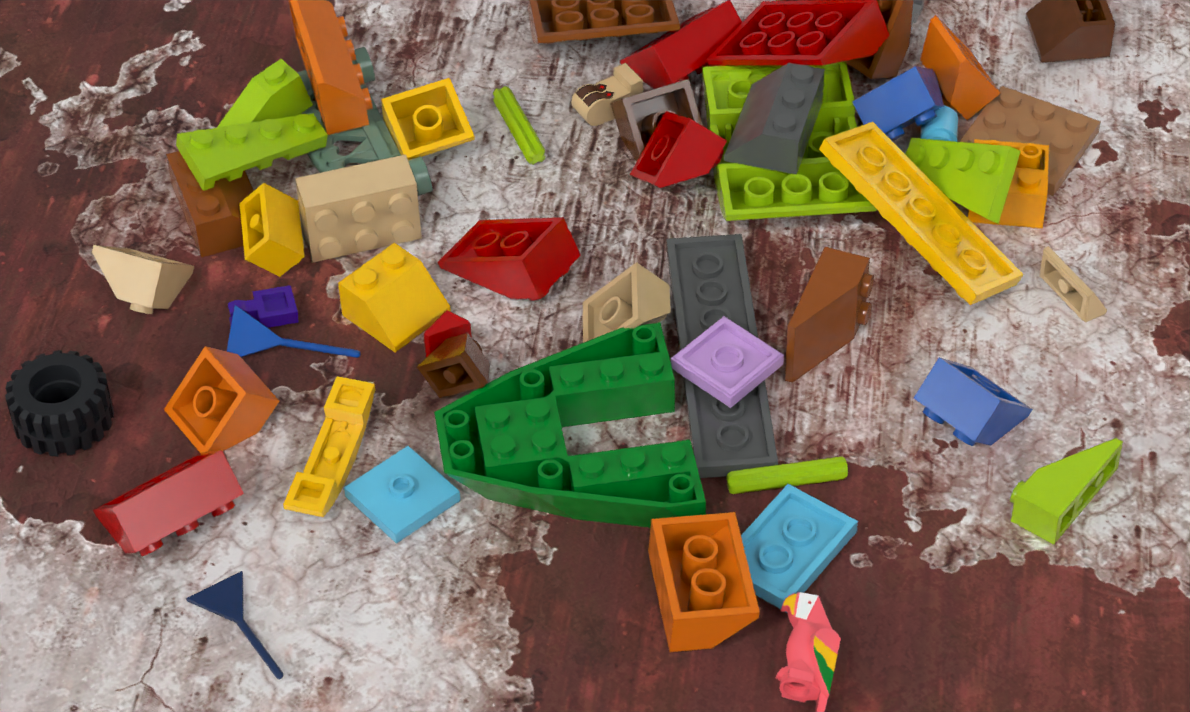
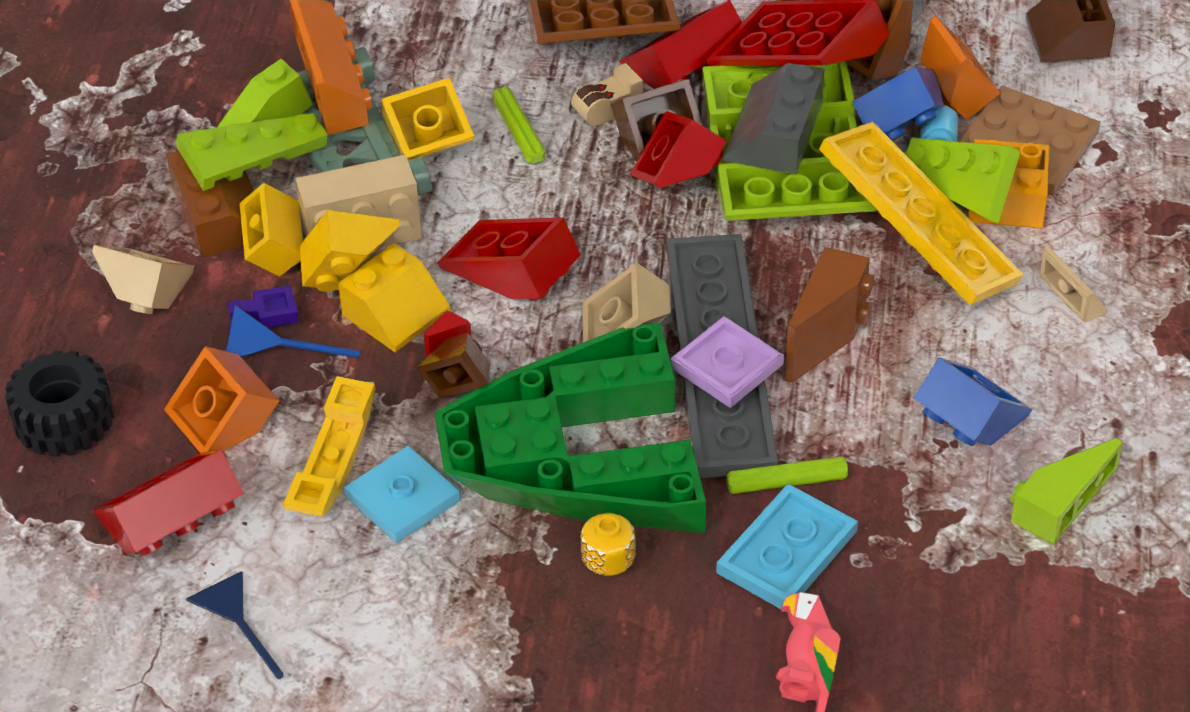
orange slope [648,512,760,652] -> none
none -> yellow slope [300,210,400,292]
none -> yellow head [580,513,636,576]

